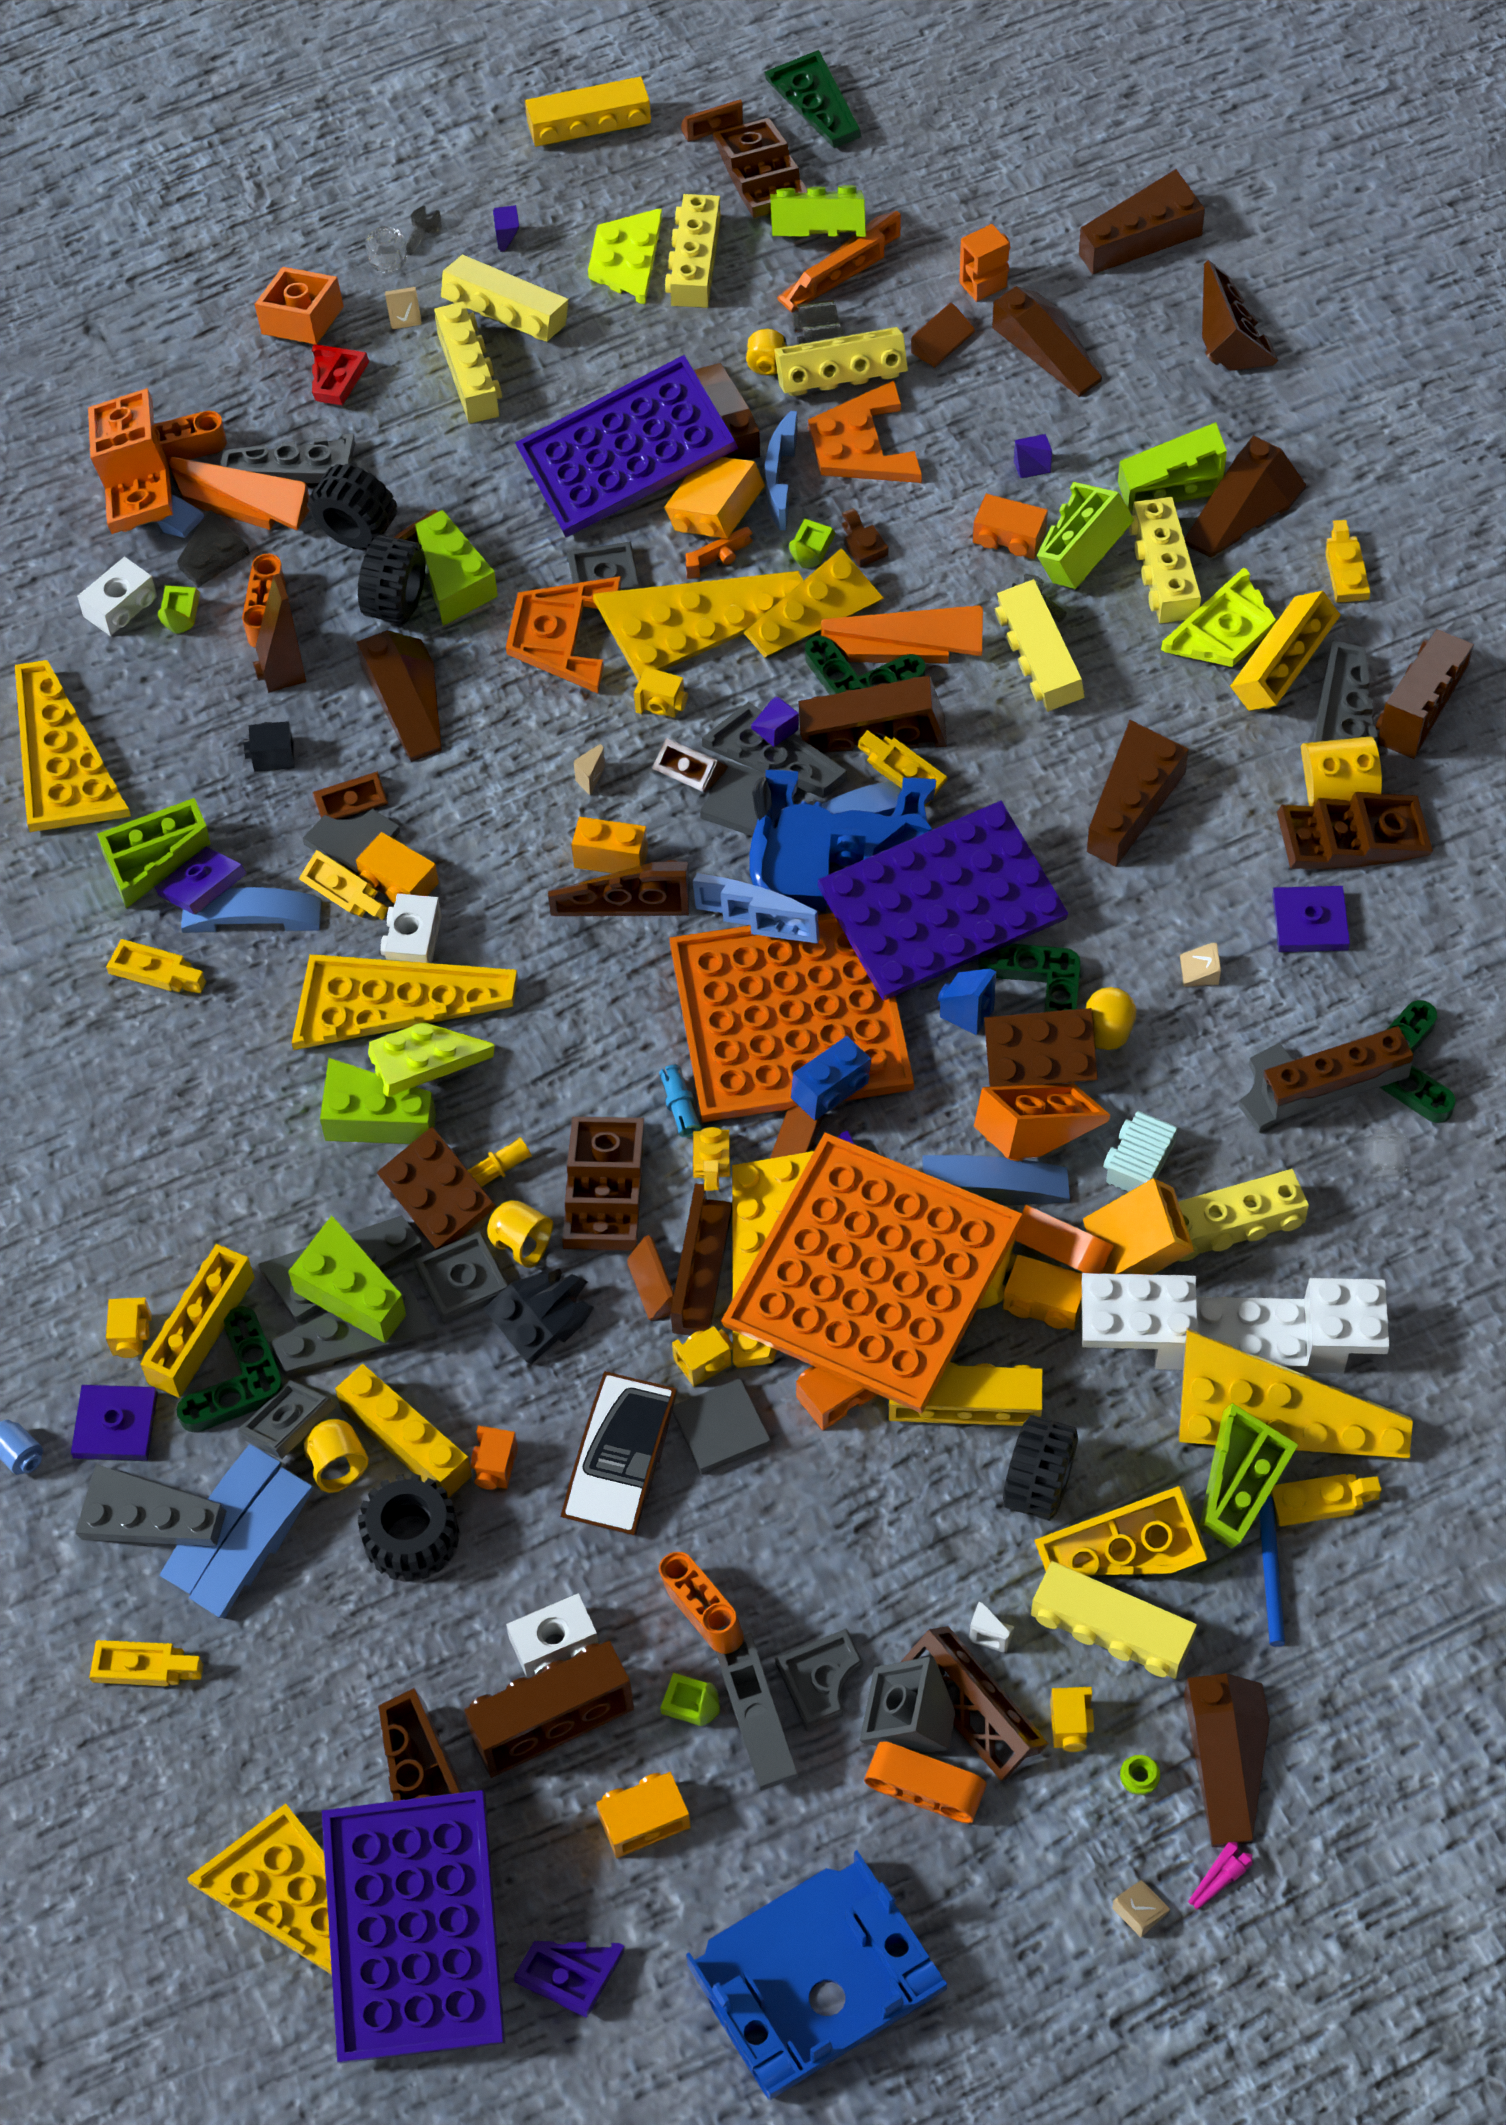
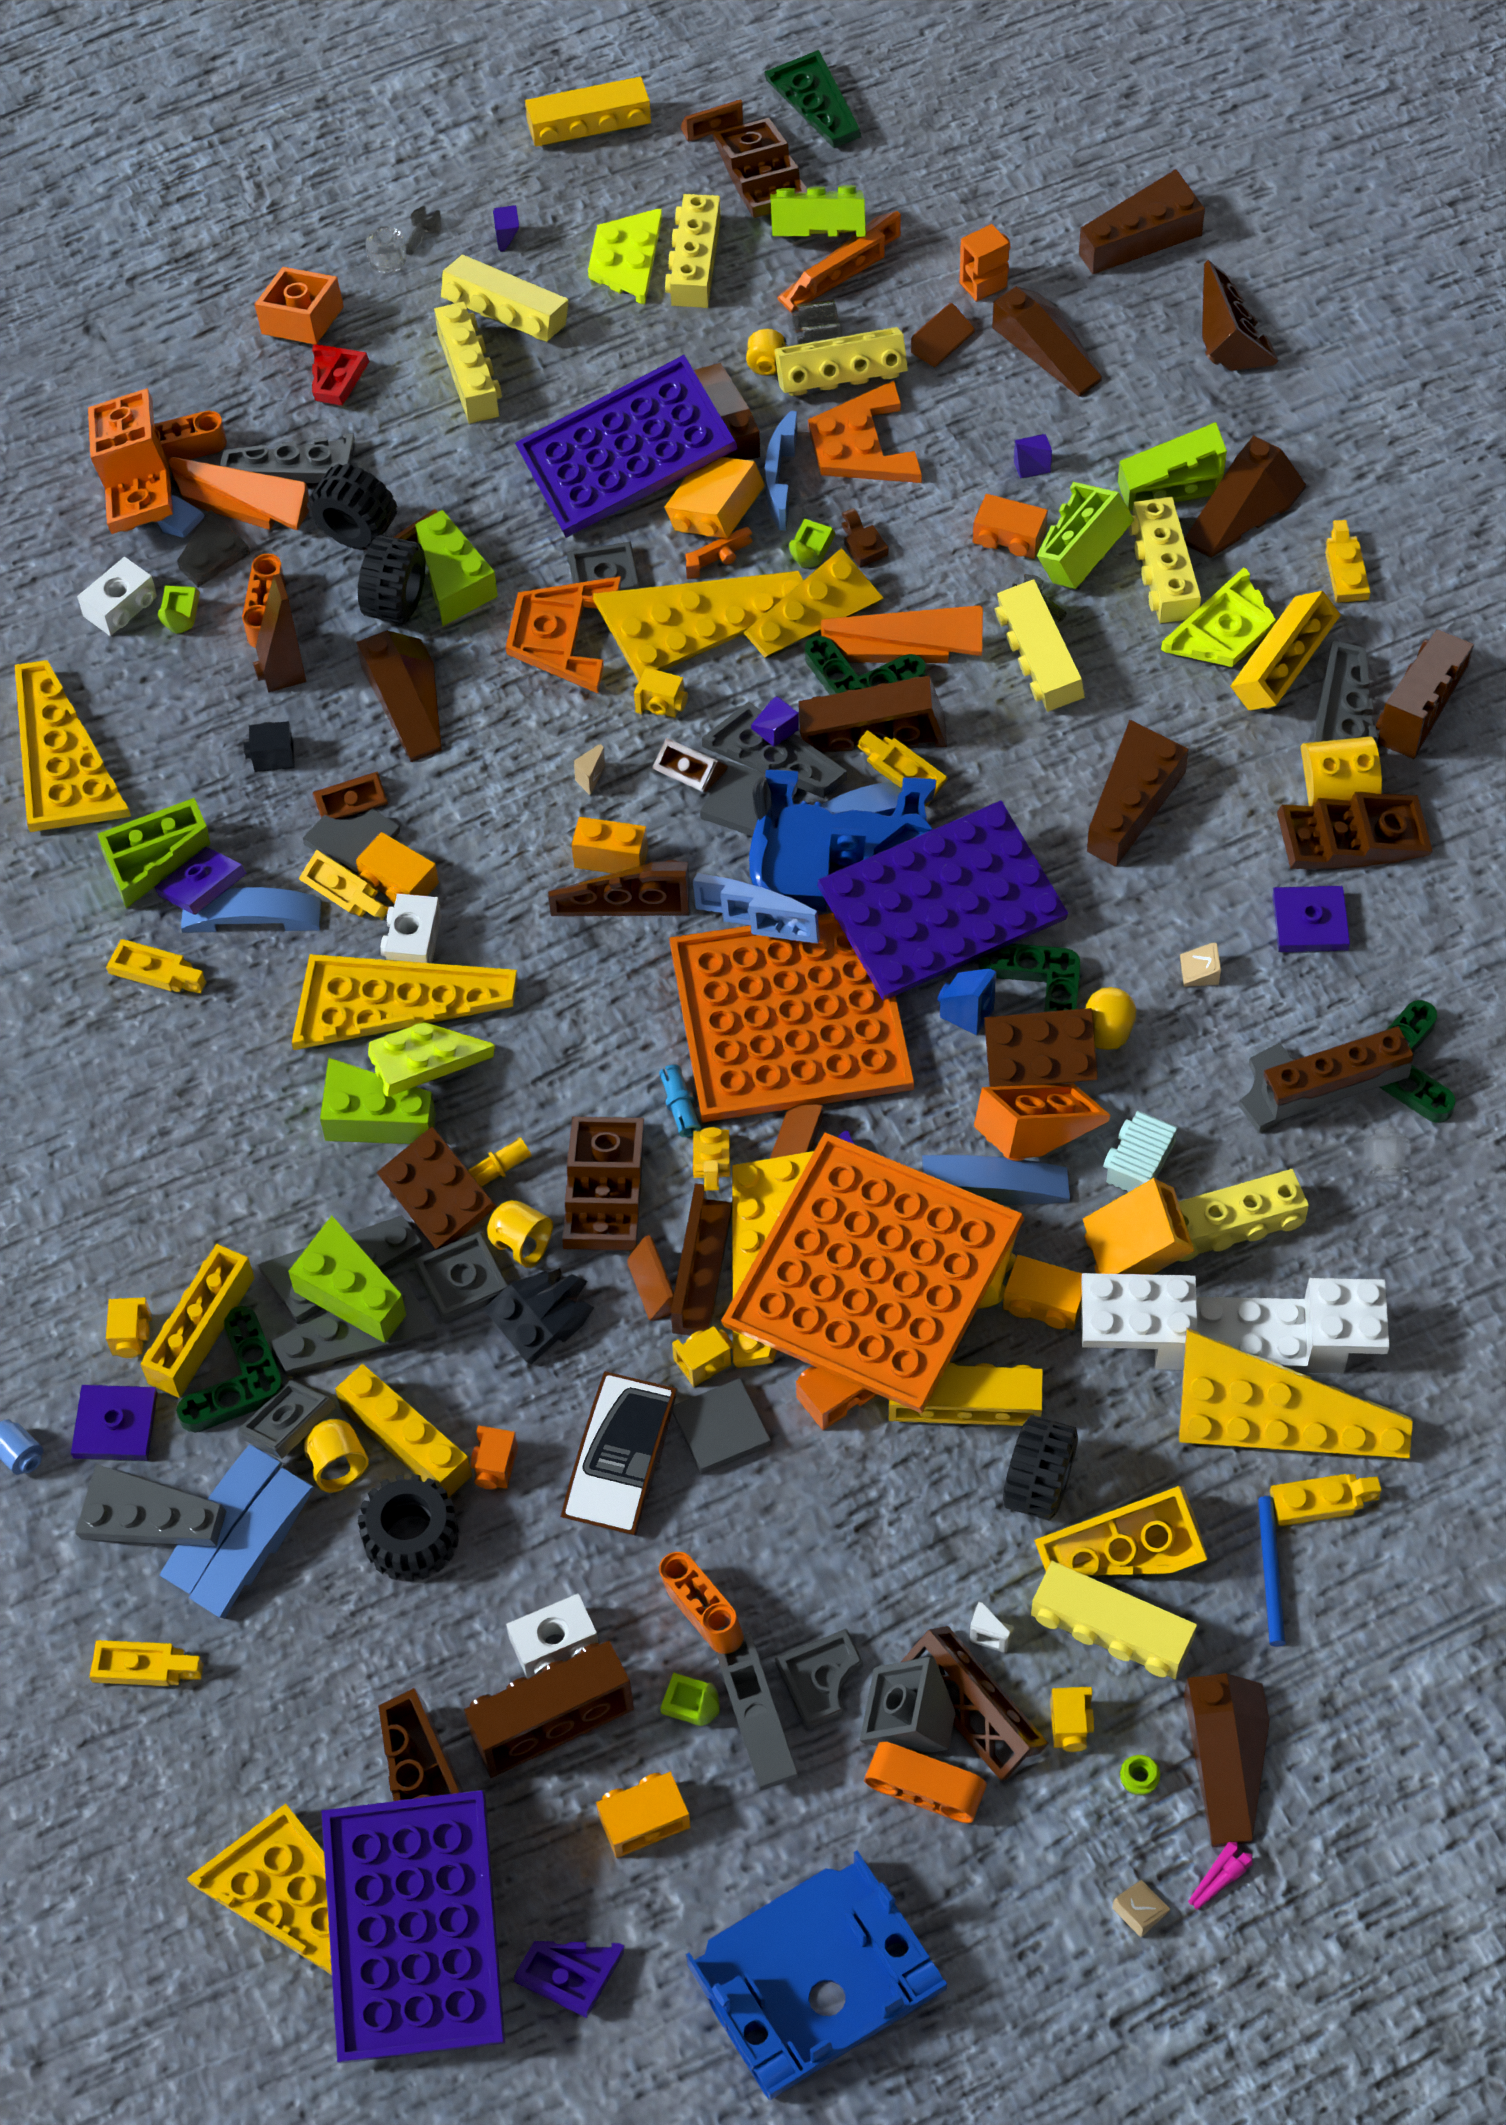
tan slope [385,287,422,329] -> none
blue brick [791,1036,871,1121] -> none
orange beam [1015,1205,1114,1274] -> none
lime wedge [1199,1403,1298,1549] -> none

